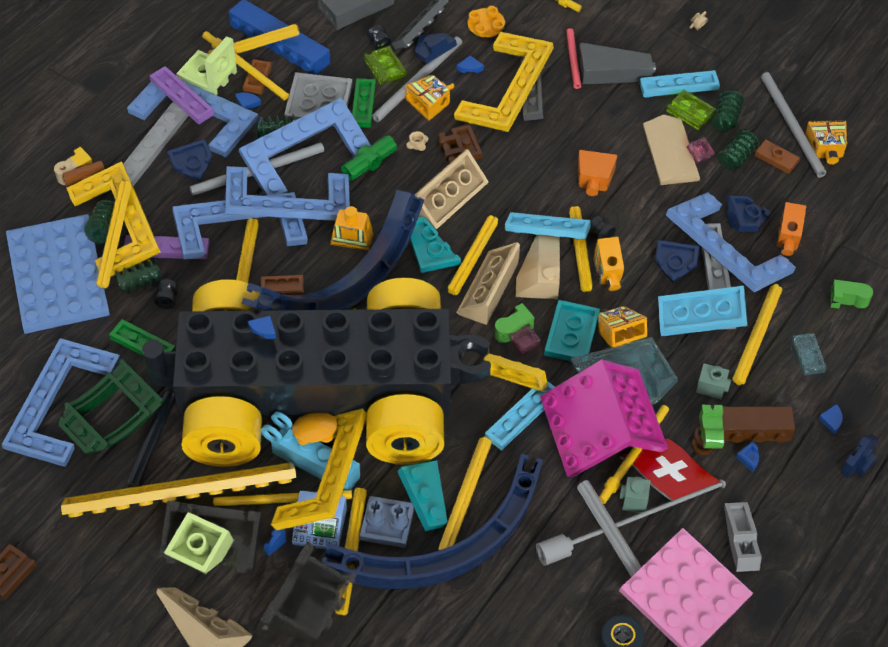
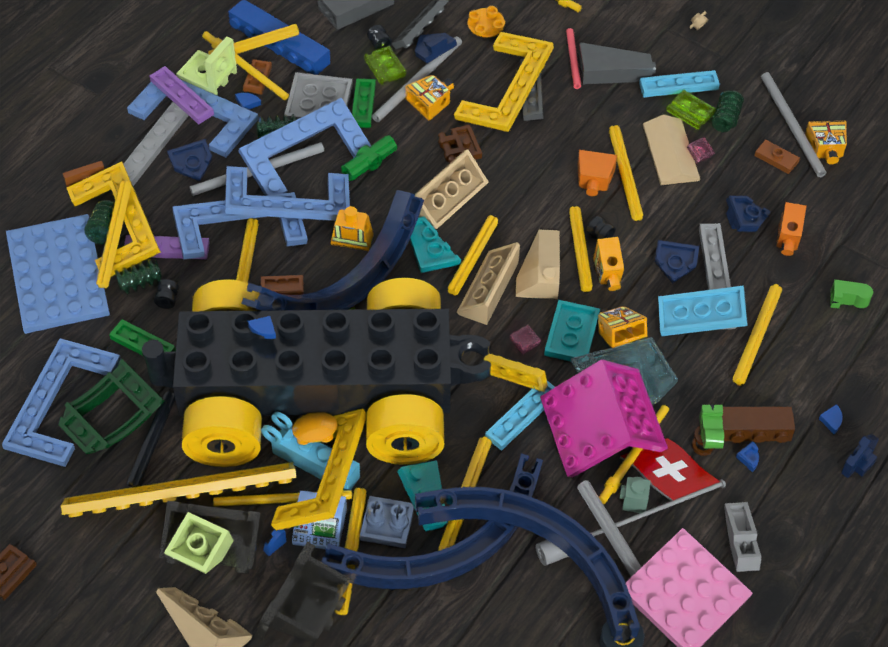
leg [54,147,93,185] -> none
tan plate [407,132,428,151] -> none
blue tile [457,56,484,73] -> none
bright green leg [494,303,534,343] -> none
medium azure plate [505,212,590,239] -> none
medium blue plate [666,192,796,292] -> none
sand green brick [696,364,731,400] -> none
clear green piece [718,129,759,169] -> none
clear light blue plate [792,333,827,375] -> none
none -> dark blue piece [415,487,640,642]
none -> yellow axle [609,125,643,221]

